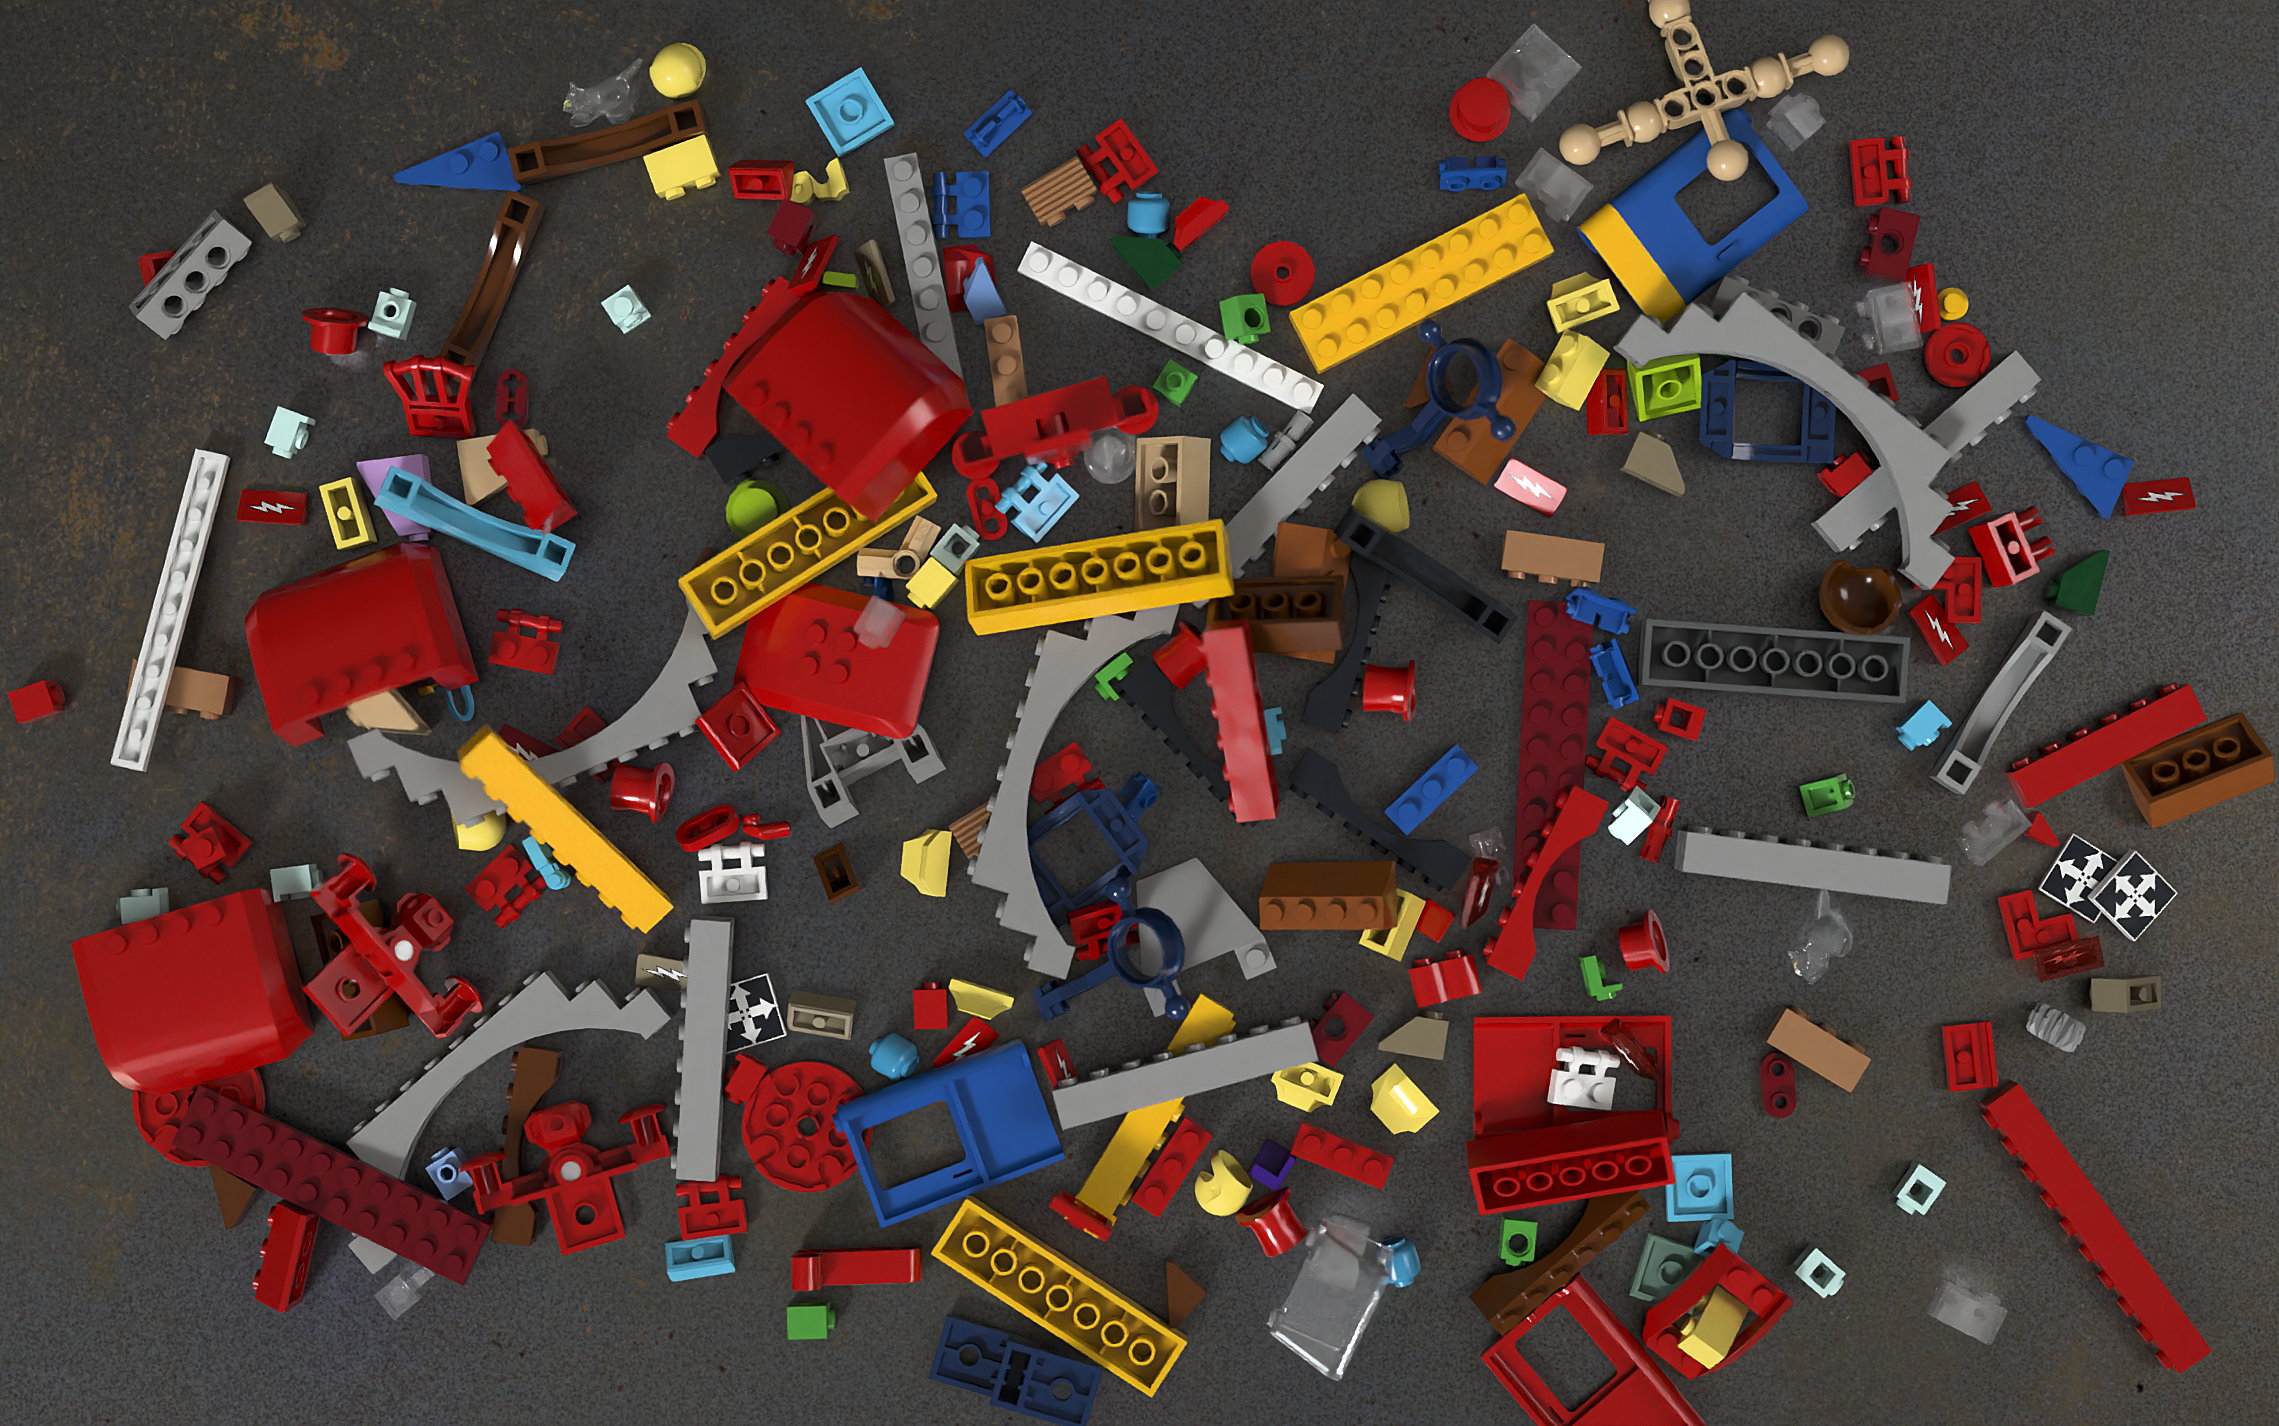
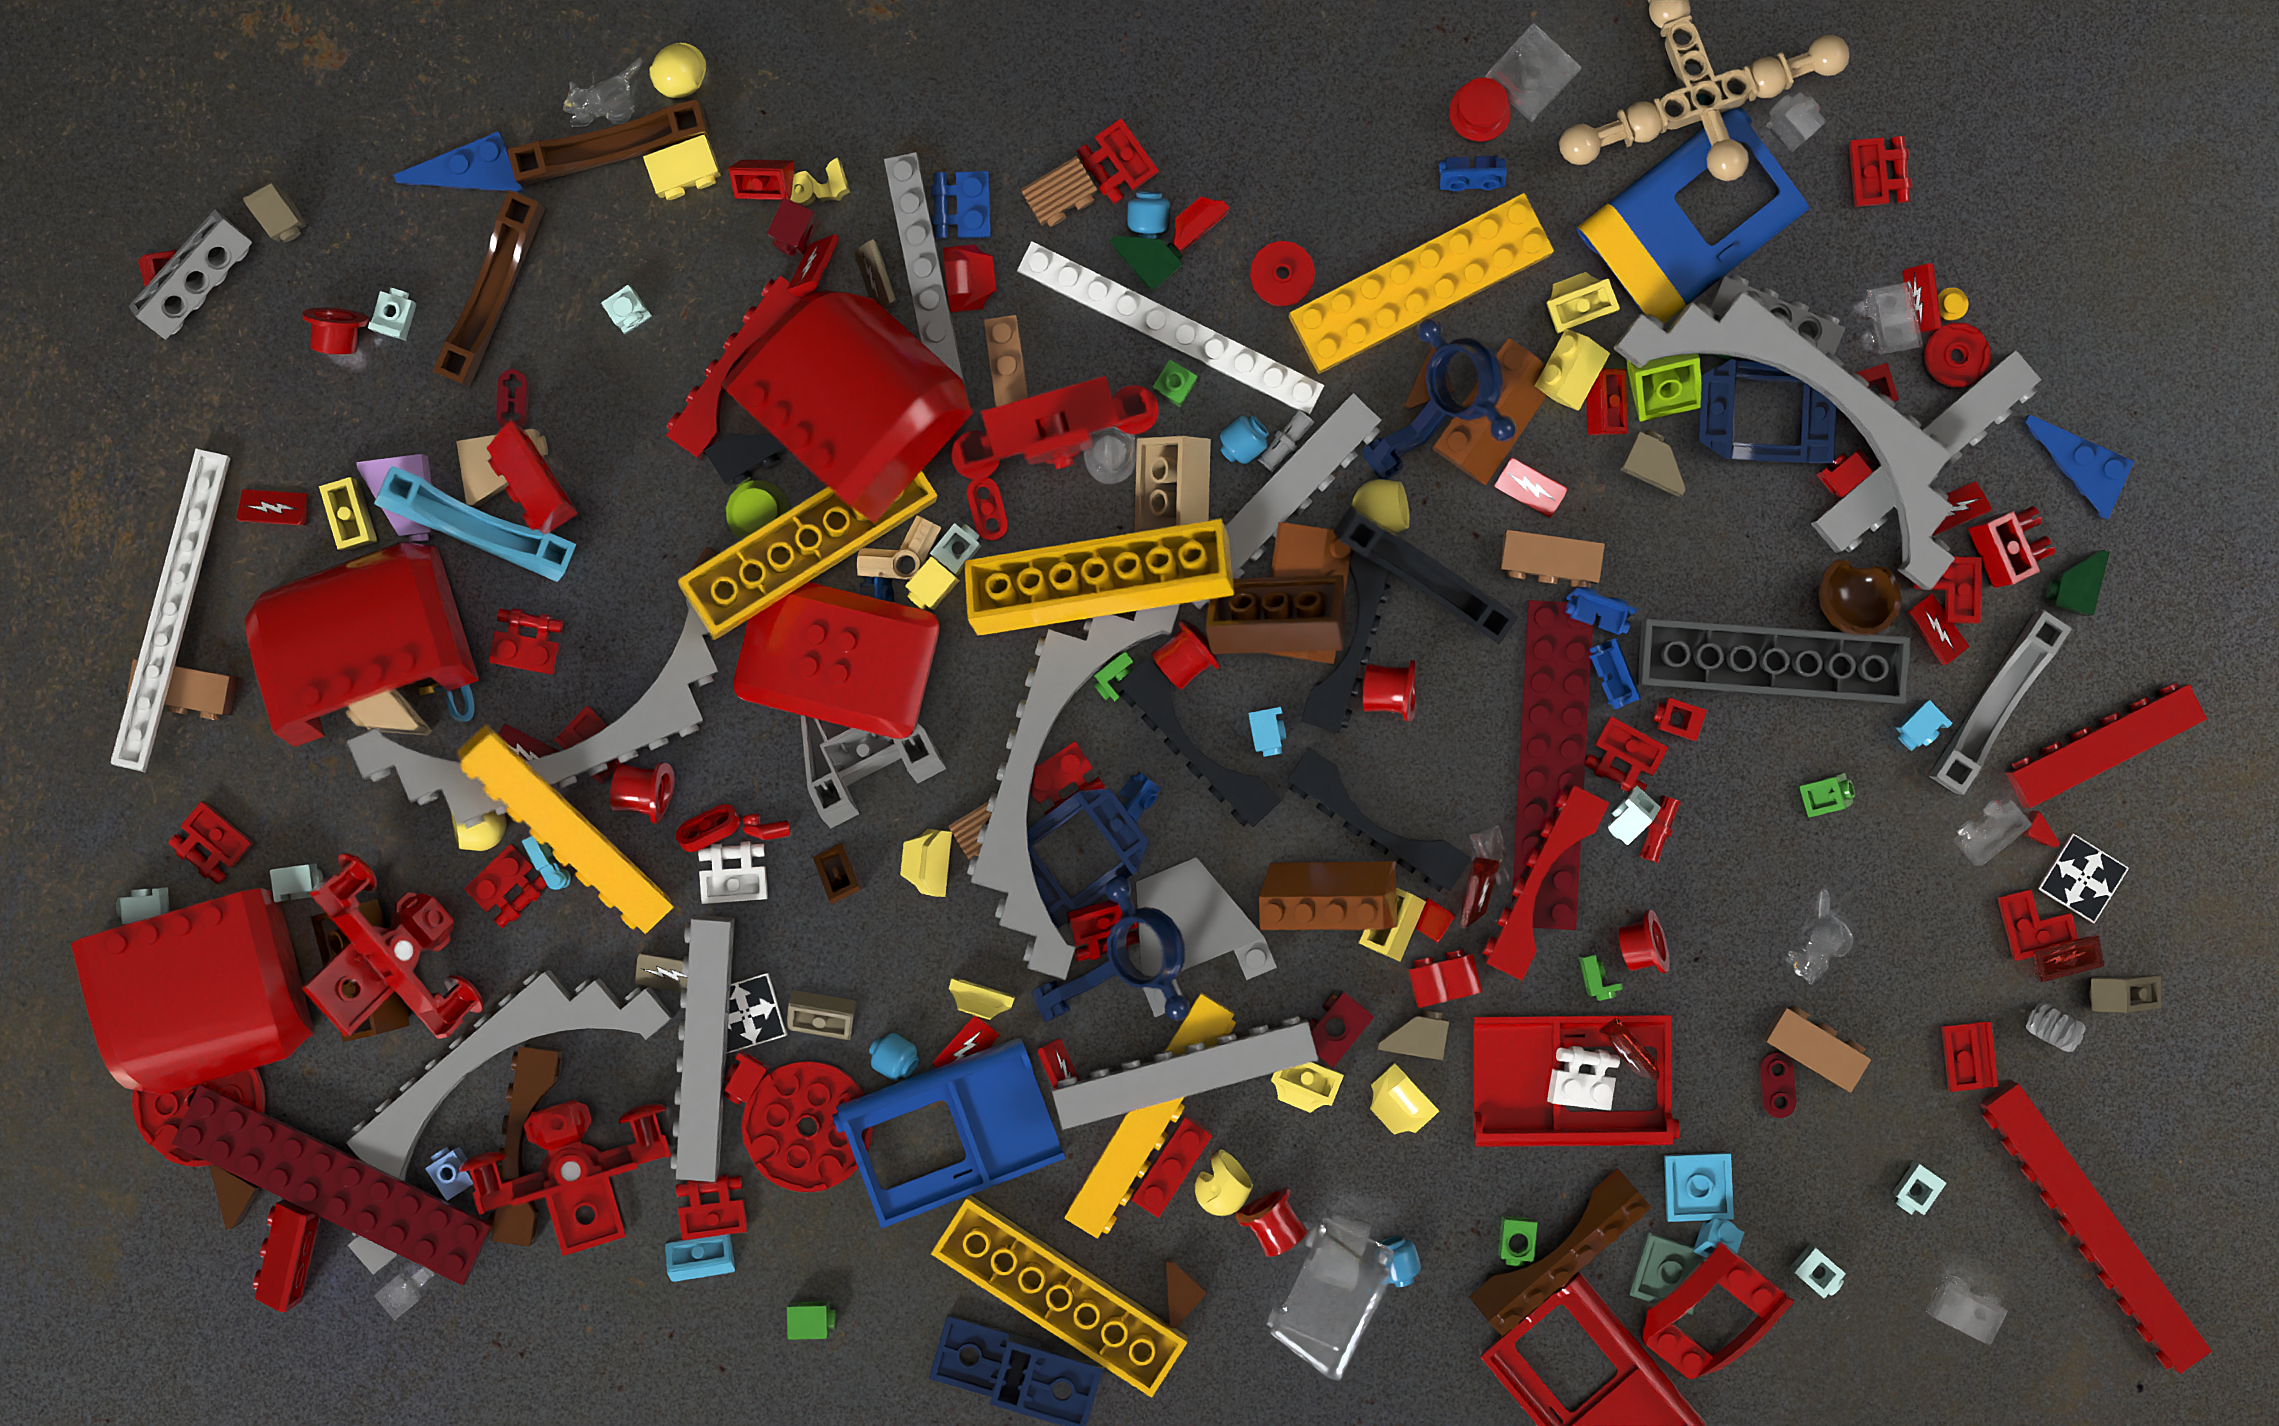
red brick [8,680,65,724] -> none
red brick [182,825,236,870] -> none
light aqua brick [264,406,316,459] -> none
red plate [383,354,476,439] -> none
red plate [694,681,782,772] -> none
red beam [791,1246,922,1291] -> none
medium azure plate [805,67,895,159] -> none
lime tile [823,271,859,291] -> none
clear brick [853,595,907,649] -> none
red brick [913,981,949,1030] -> none
blue hinge [963,89,1033,158] -> none
medium blue slope [963,256,1007,326] -> none
medium azure plate [995,462,1080,544] -> none
red plate [1049,1188,1113,1242] -> none
brick [1200,619,1281,823] -> none
bright green brick [1219,293,1271,345] -> none
dark purple panel [1248,1139,1297,1192] -> none
red brick [1289,1119,1394,1190] -> none
blue brick [1382,744,1479,835] -> none
red brick [1466,1109,1676,1216] -> none
clear brick [1514,147,1594,222] -> none
light grey brick [1674,825,1952,905] -> none
light yellow brick [1677,1285,1750,1369] -> none
dark red brick [1858,206,1921,284] -> none
tile [2087,849,2177,942] -> none
dark orange slope [2120,712,2275,829] -> none
red slope [2122,477,2196,516] -> none

